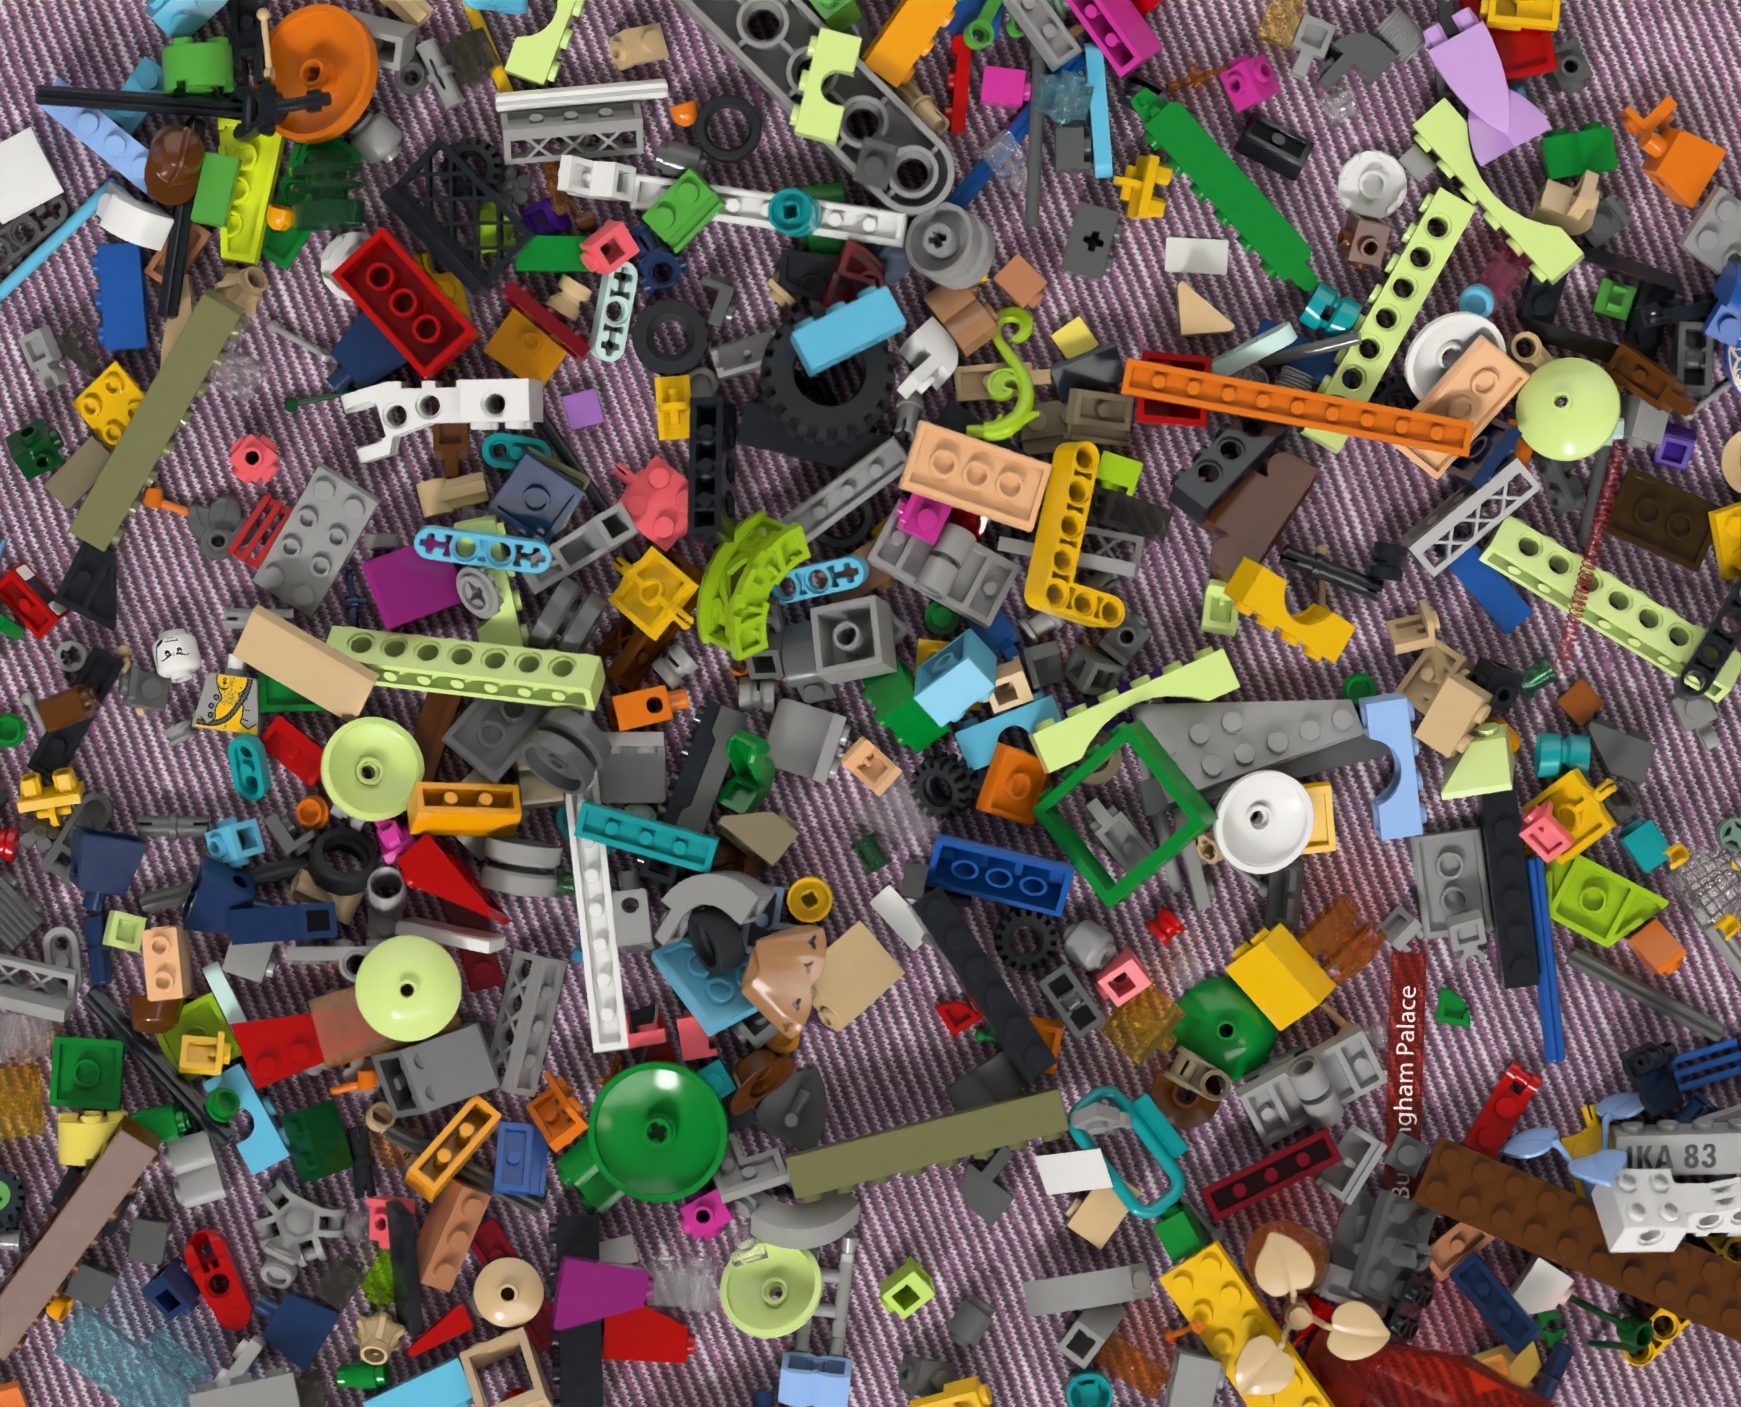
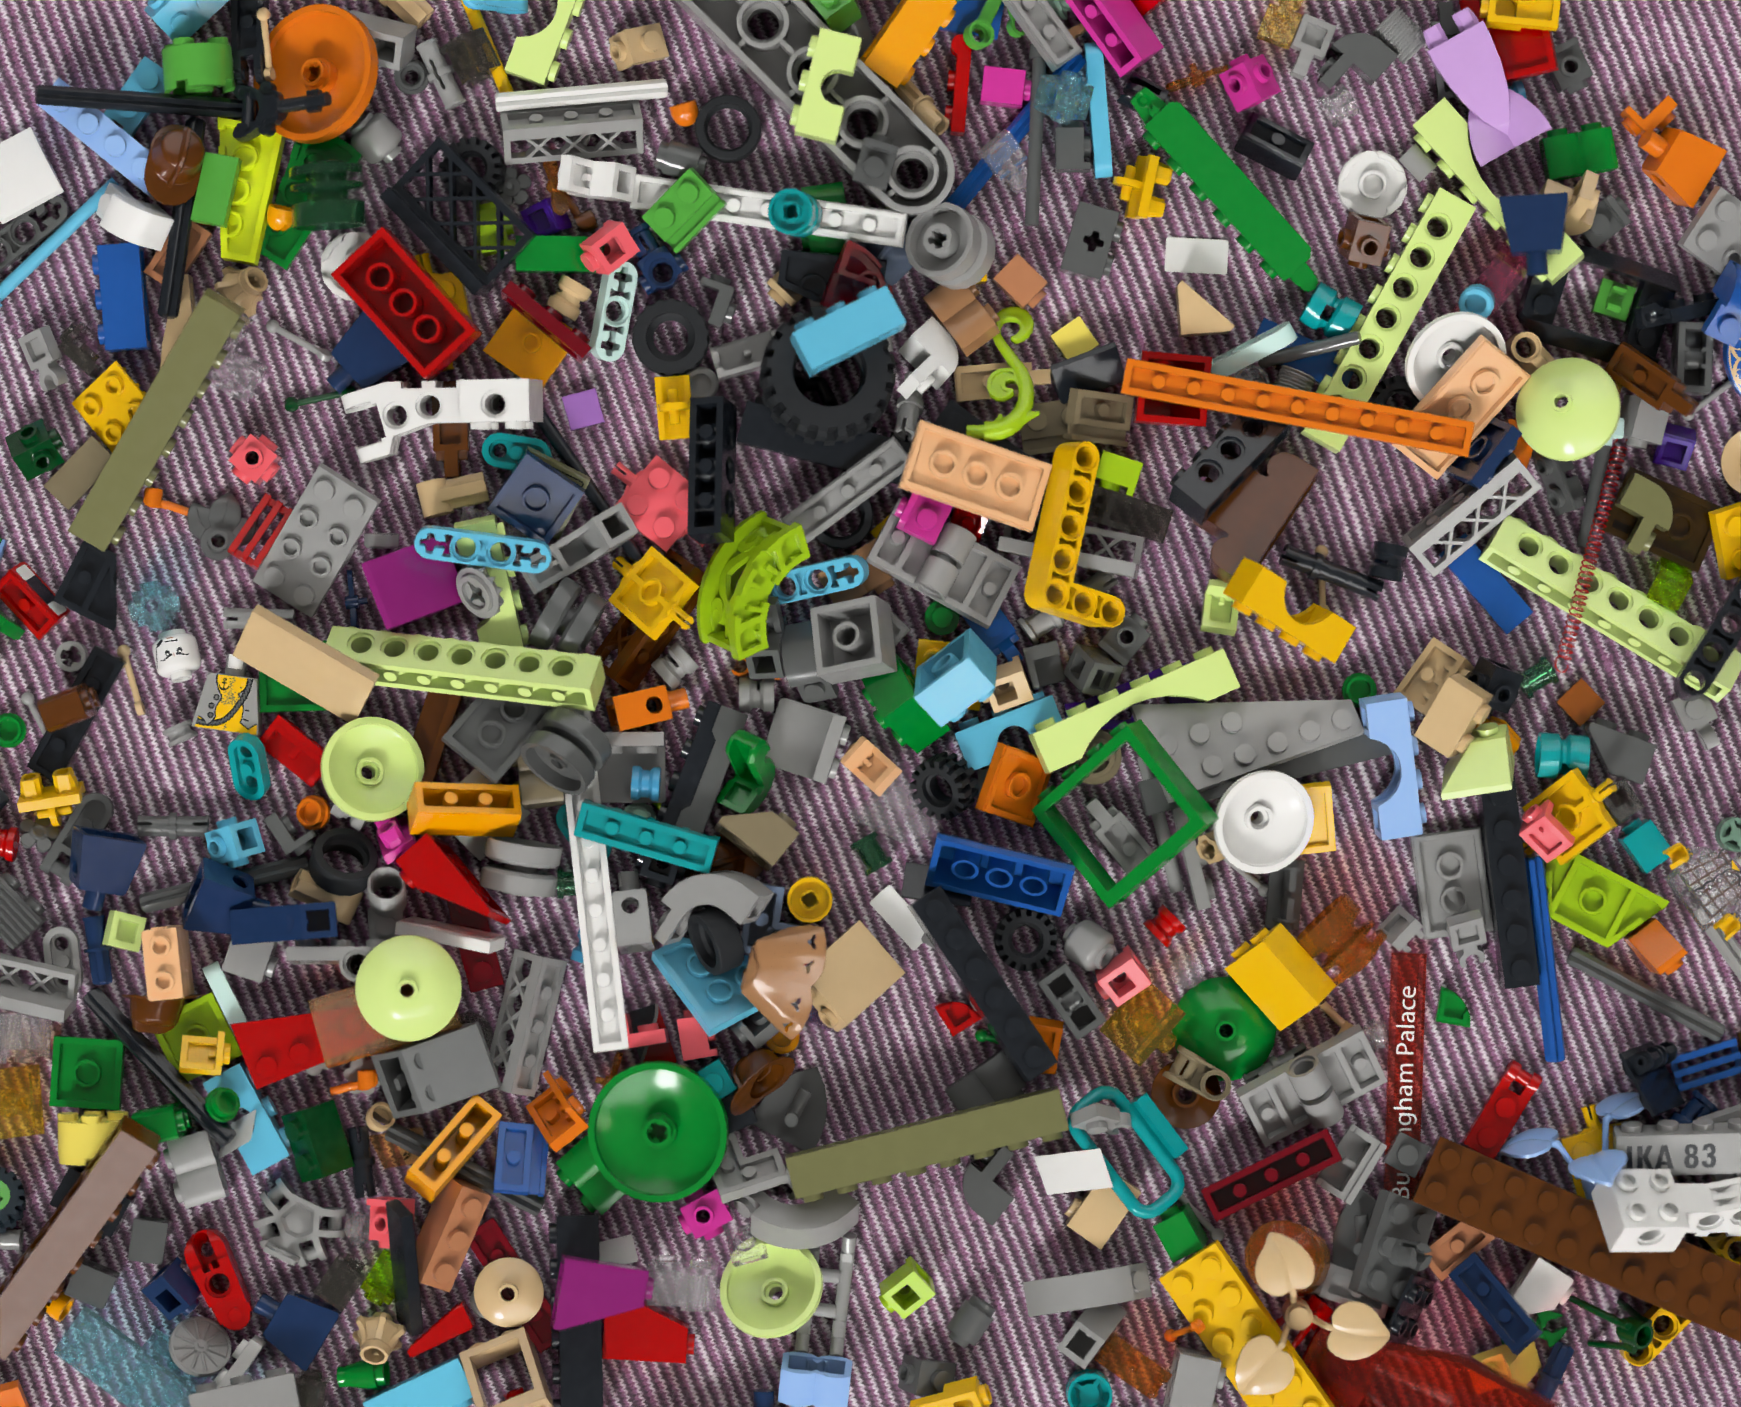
dark grey bracket [118,665,170,712] -> none
light grey tile [260,1256,297,1289] -> none
tan bracket [1386,599,1440,655] -> none
none -> clear light blue brick [128,580,181,633]
none -> light grey wheel [169,1316,231,1377]
none -> white sticker [218,1110,256,1159]
none -> dark azure wheel [631,766,661,802]
none -> dark blue torso [1500,192,1568,276]
none -> olive brick [1614,473,1673,556]
none -> clear neon green bracket [1647,558,1693,611]

